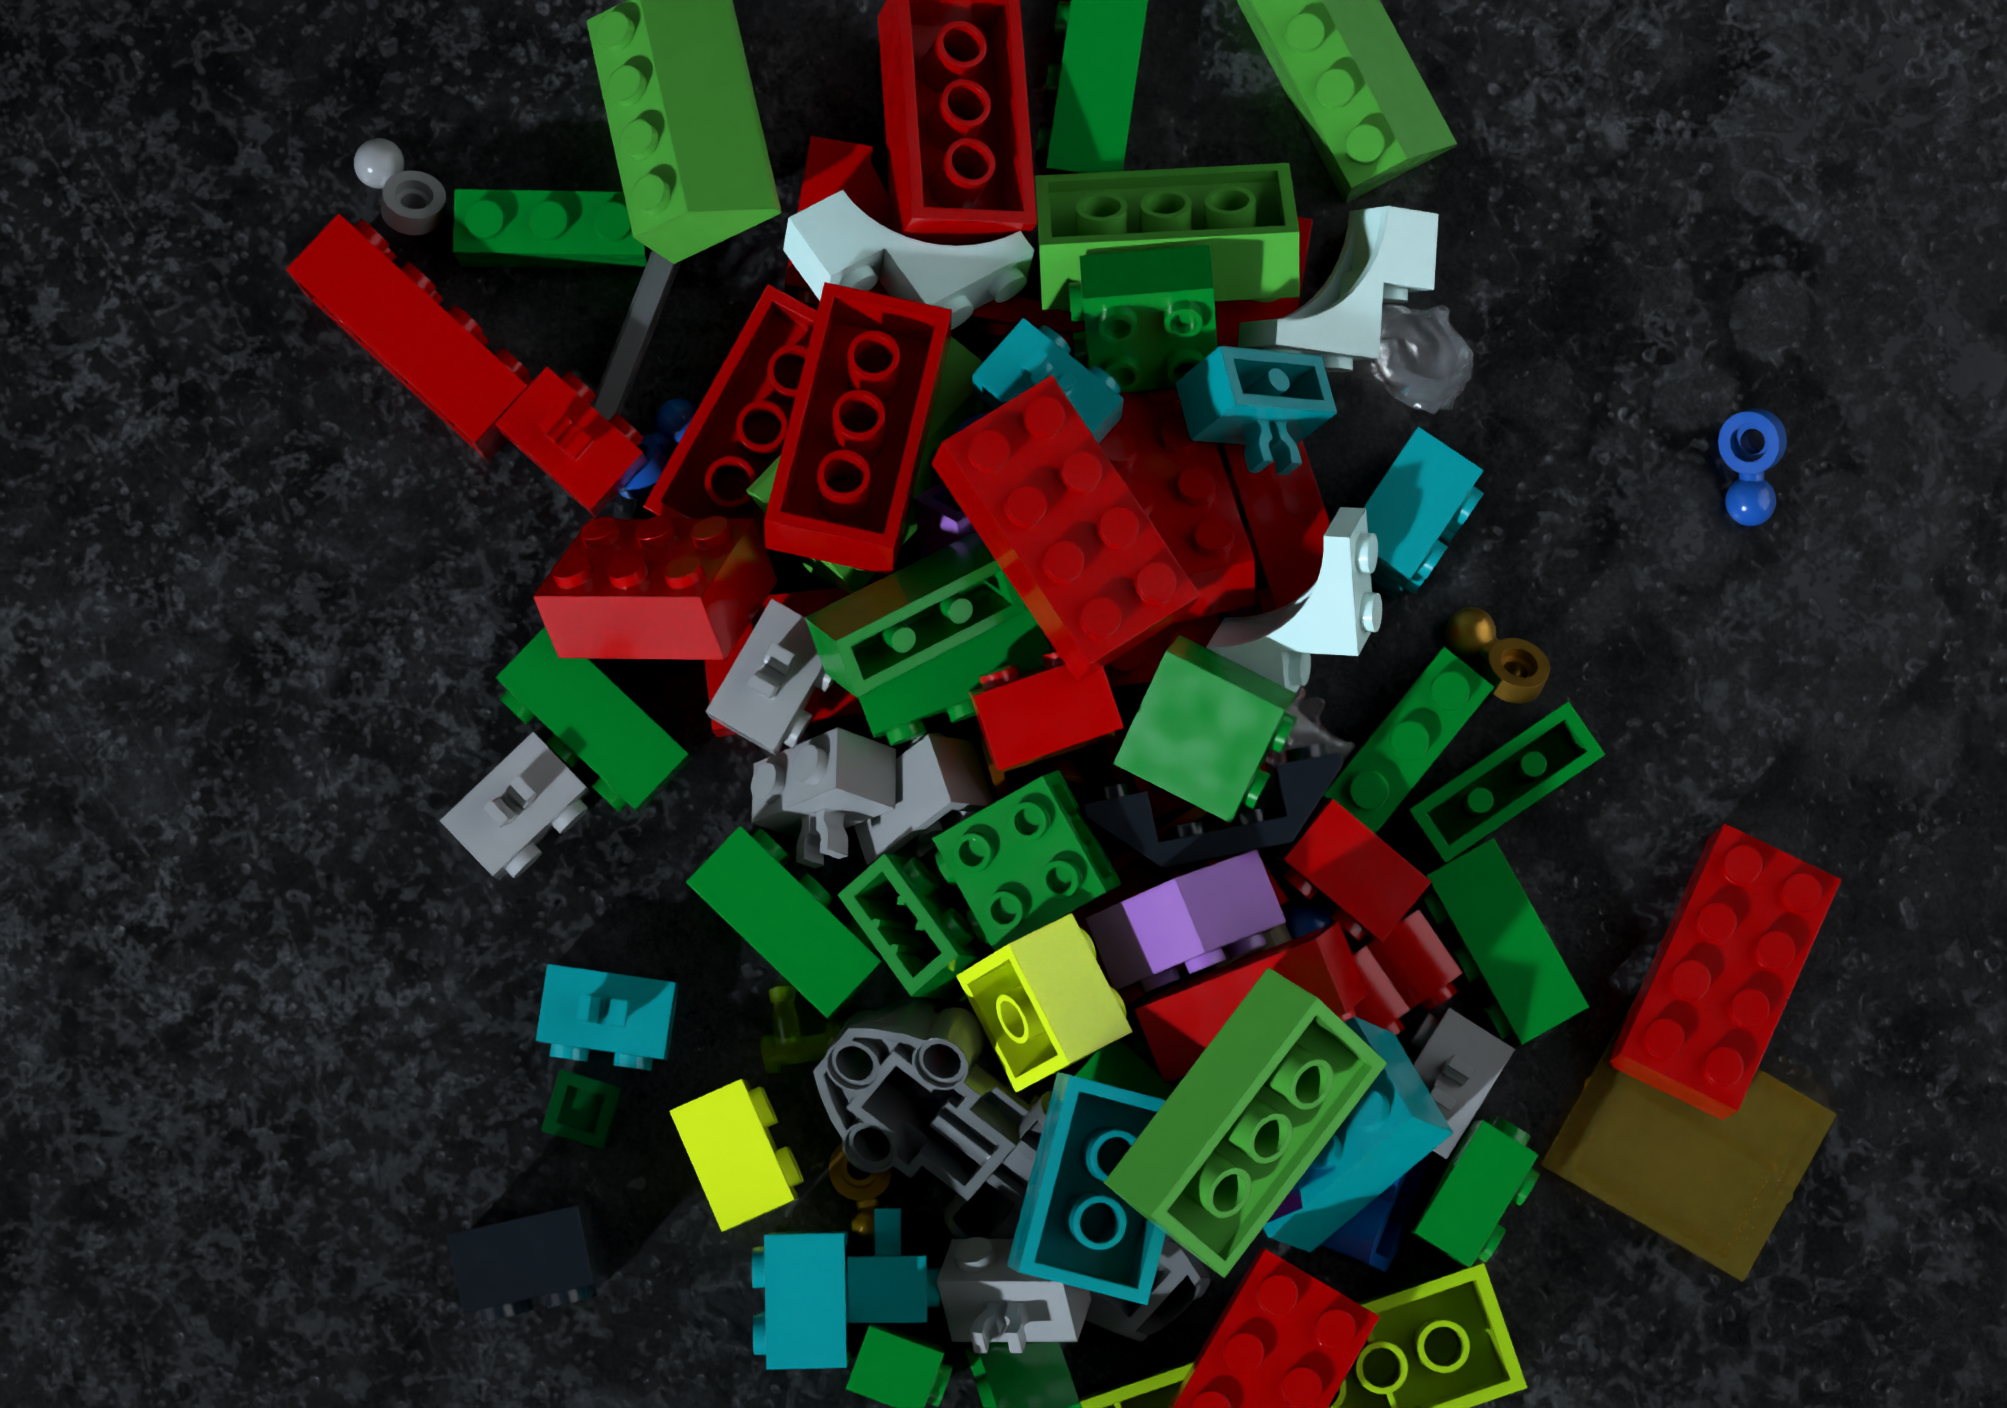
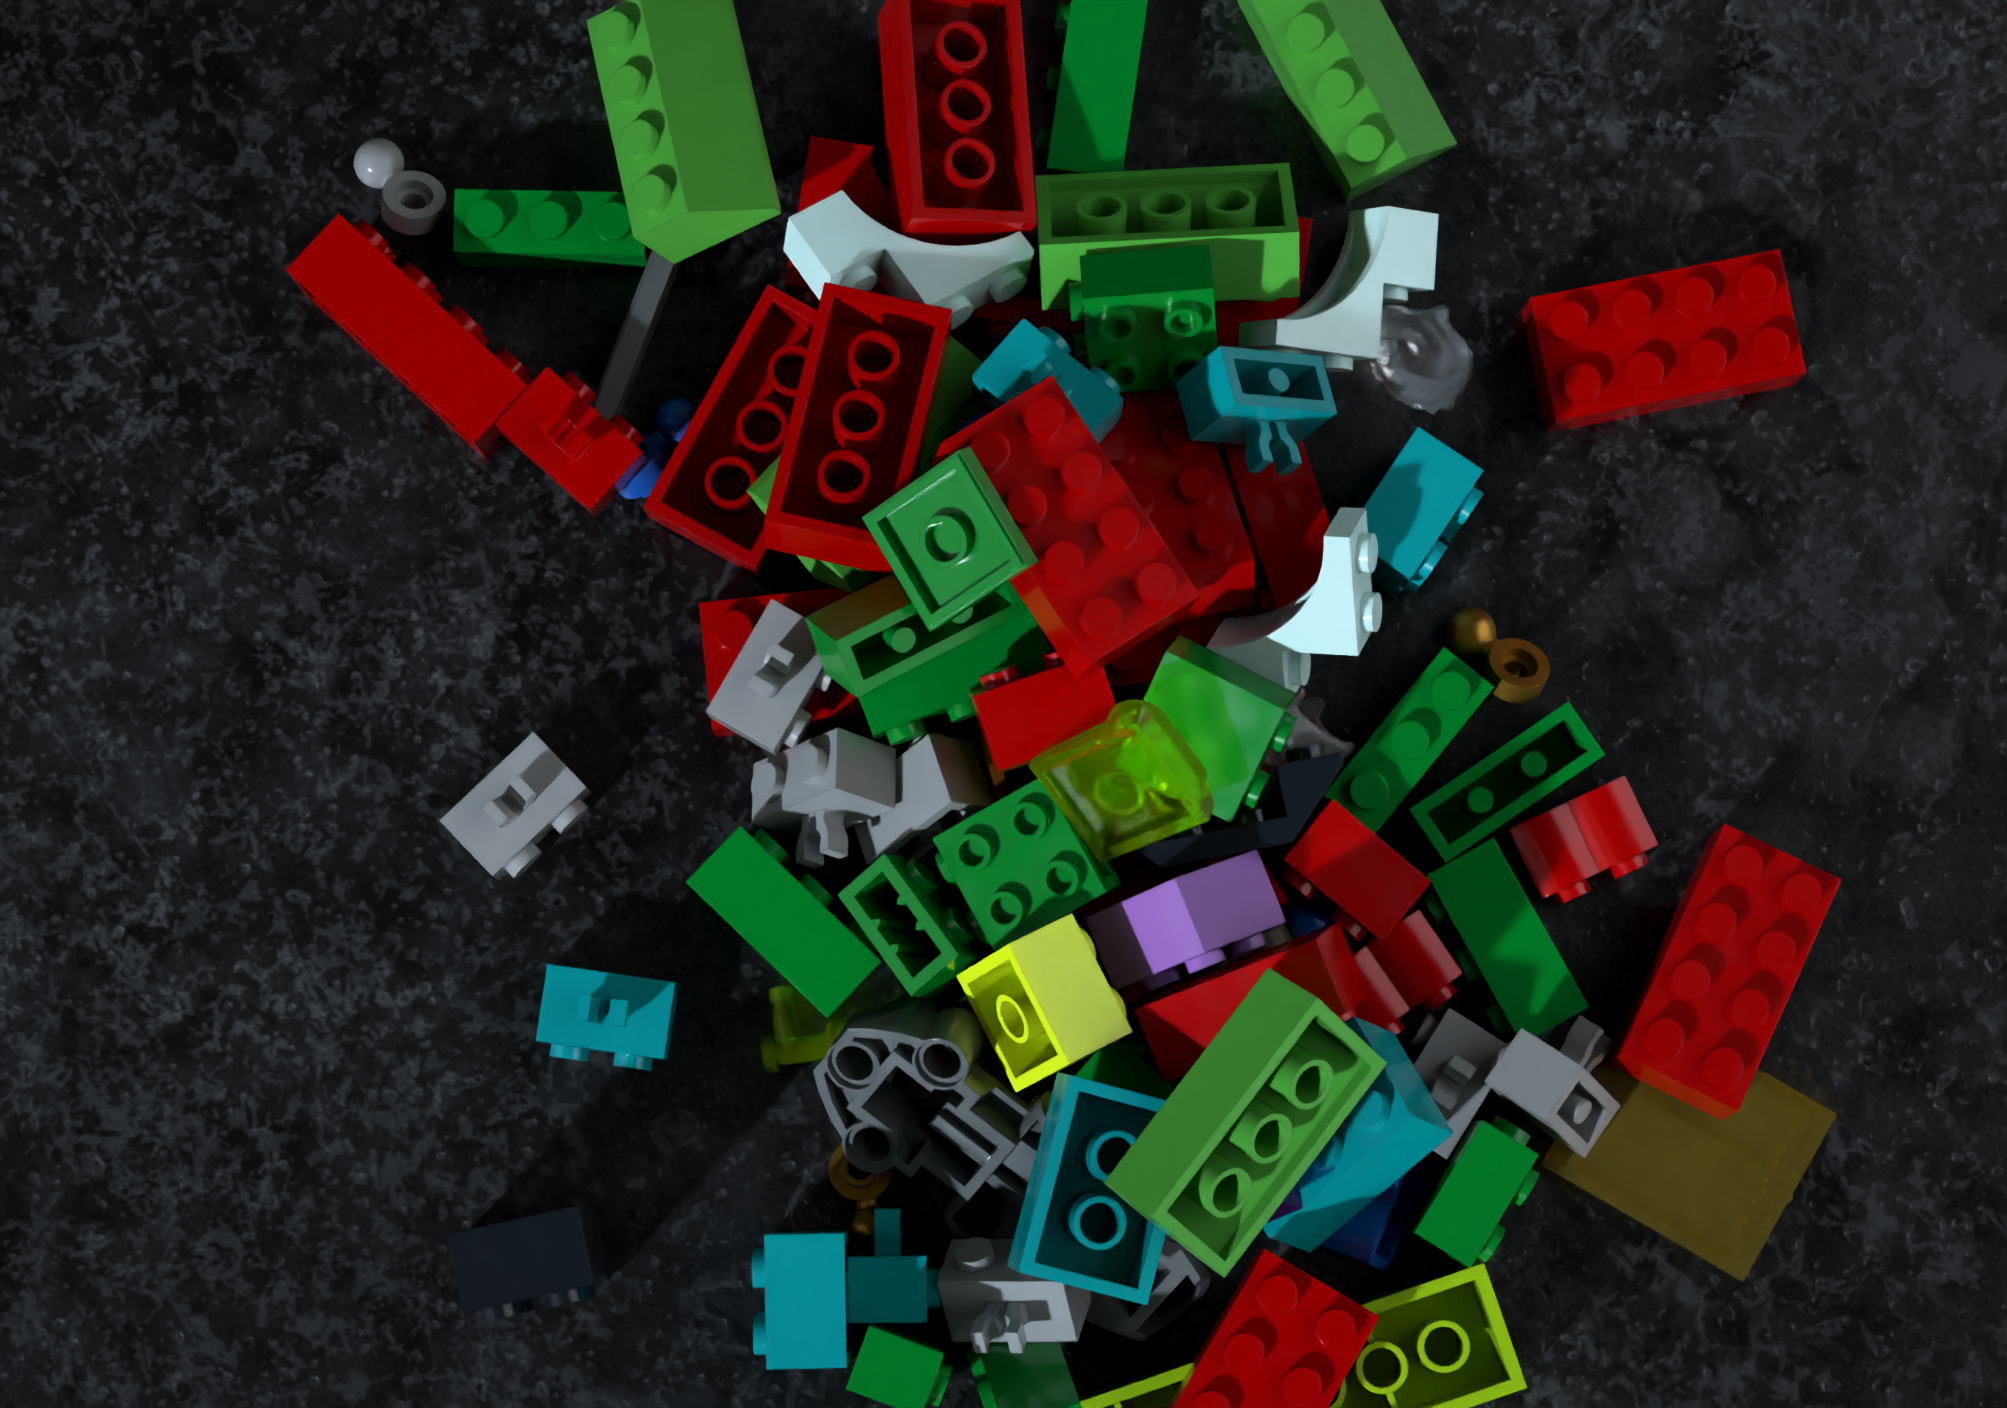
green brick [496,627,692,815] -> none
red brick [533,516,778,660] -> none
dark green plate [541,1069,623,1150] -> none
neon yellow brick [670,1079,805,1232] -> none
blue plate [1718,408,1787,526] -> none
none -> green tile [862,447,1039,632]
none -> clear neon green slope [1029,699,1215,863]
none -> light grey brick [1484,1015,1621,1158]
none -> red brick [1505,775,1658,906]
none -> red brick [1521,249,1806,433]

